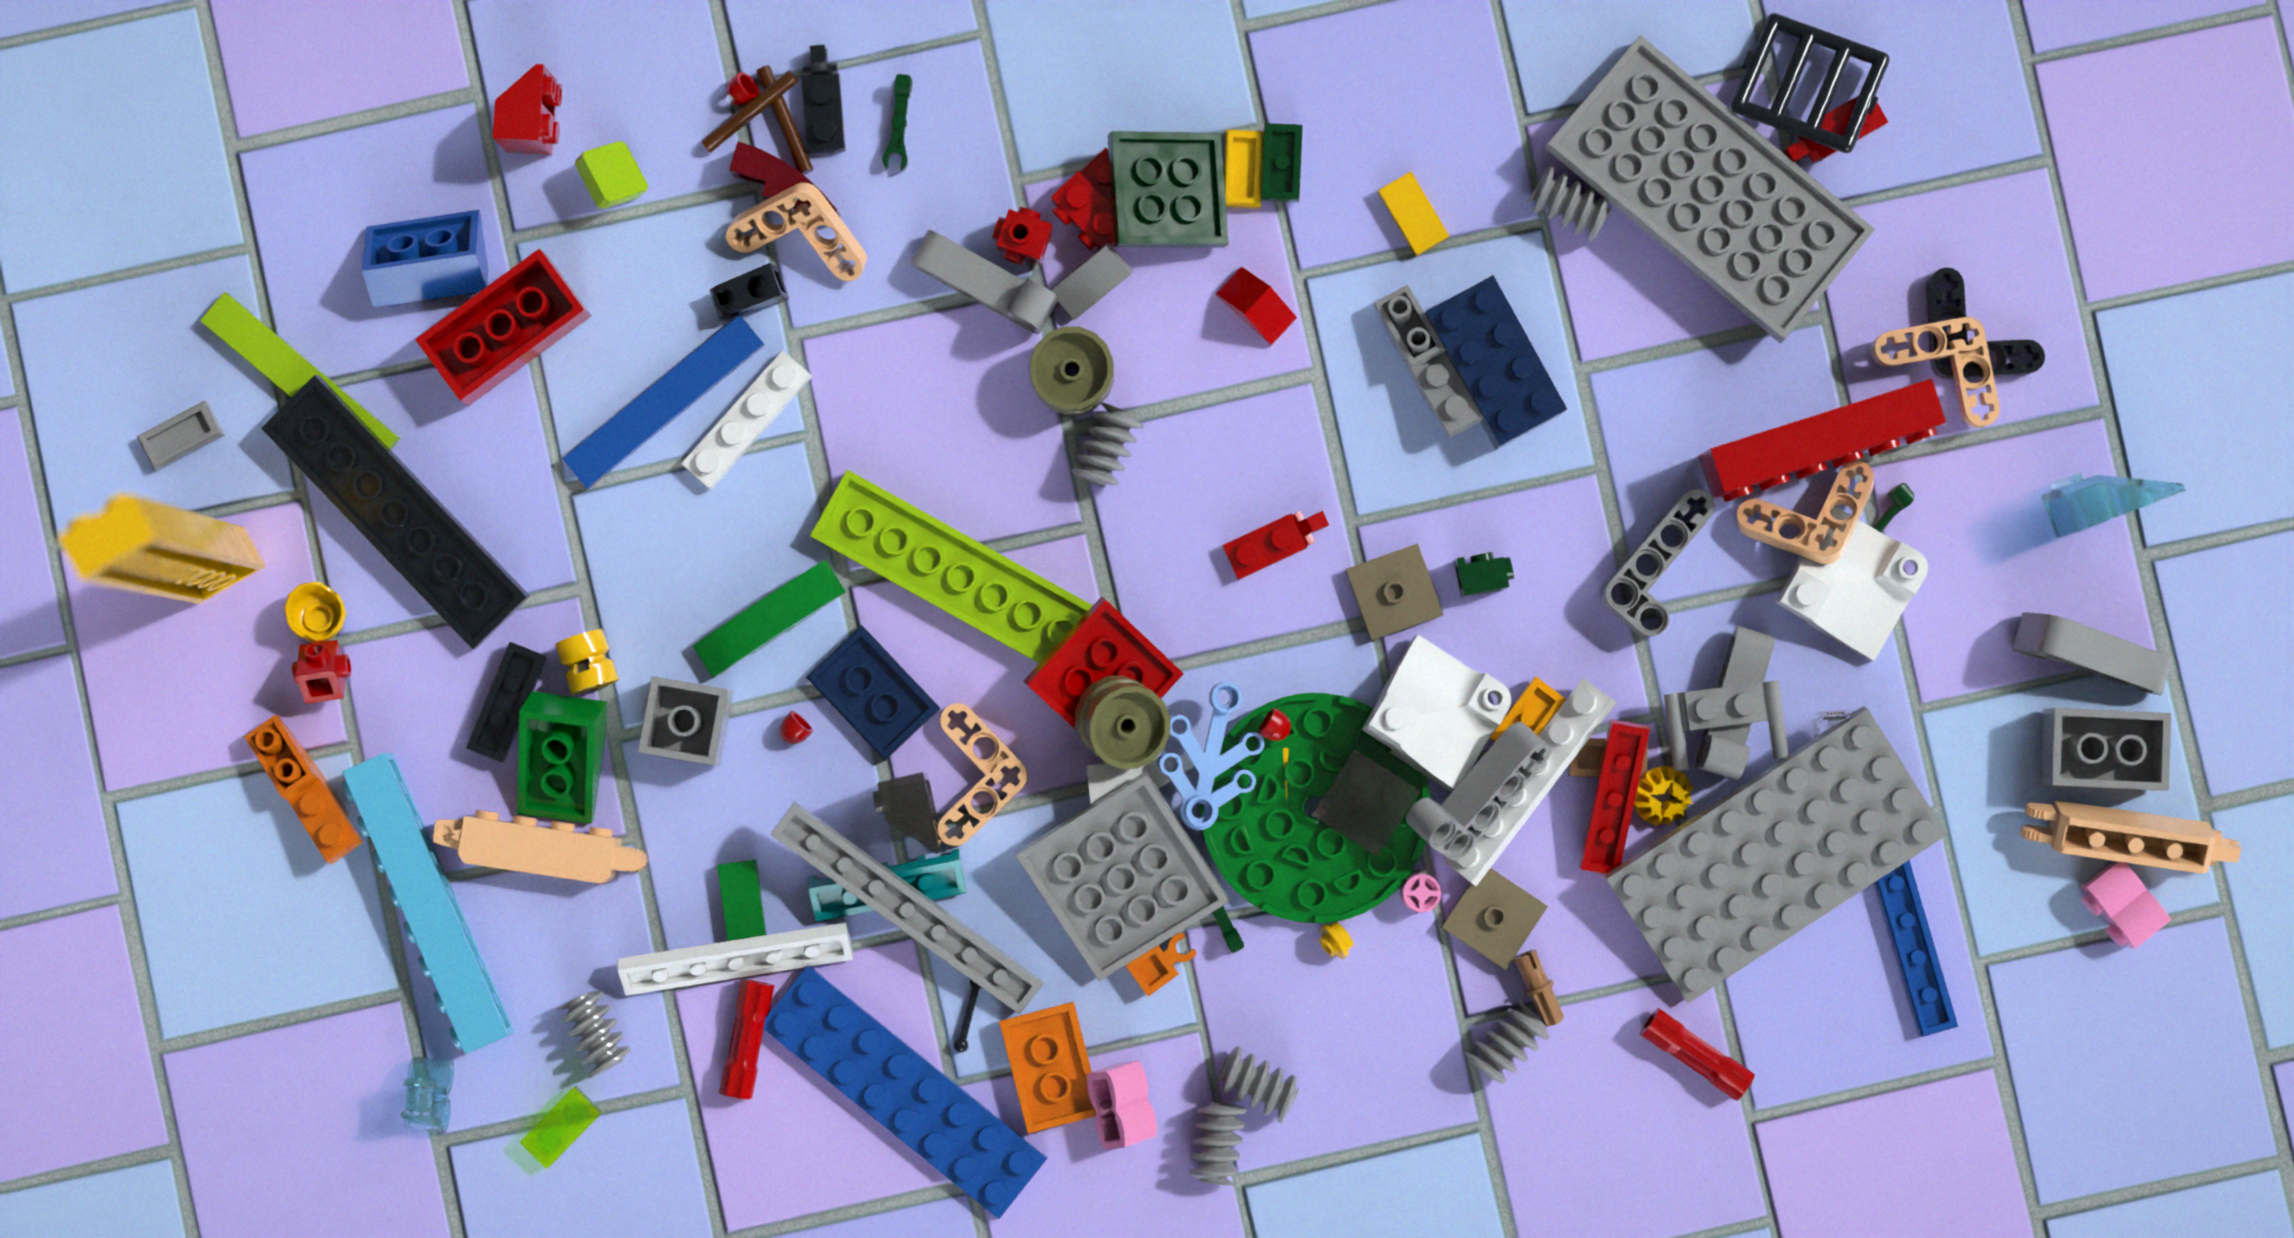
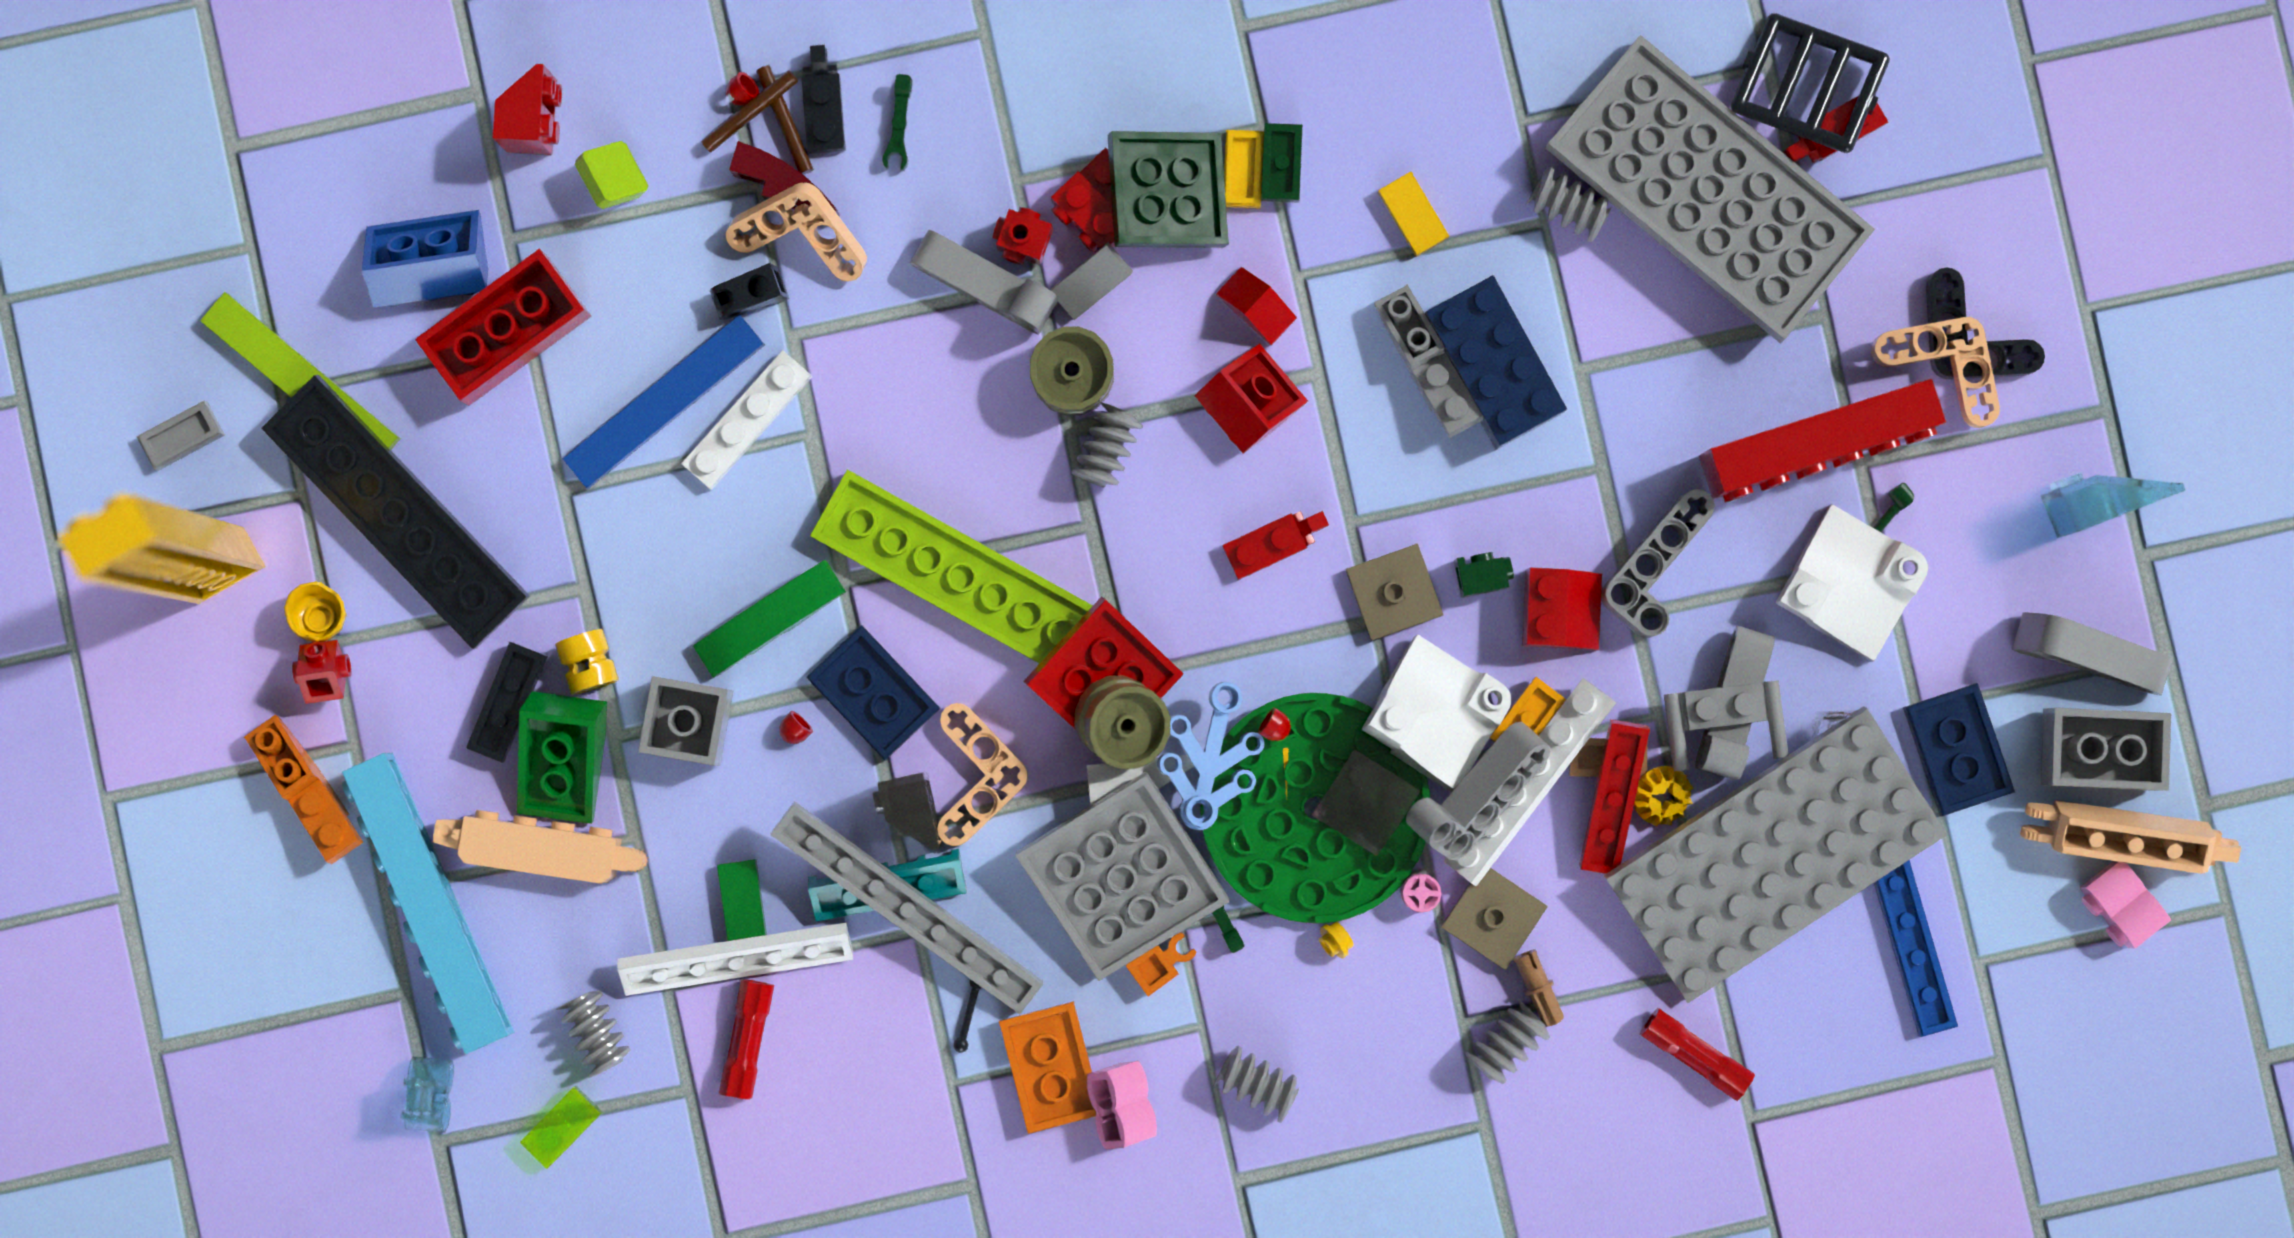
blue plate [764,965,1048,1219] -> none
light grey piece [1188,1102,1247,1186] -> none
light nougat beam [1736,461,1874,564] -> none
none -> red slope [1194,343,1308,454]
none -> red slope [1522,567,1602,650]
none -> dark blue tile [1903,683,2015,816]

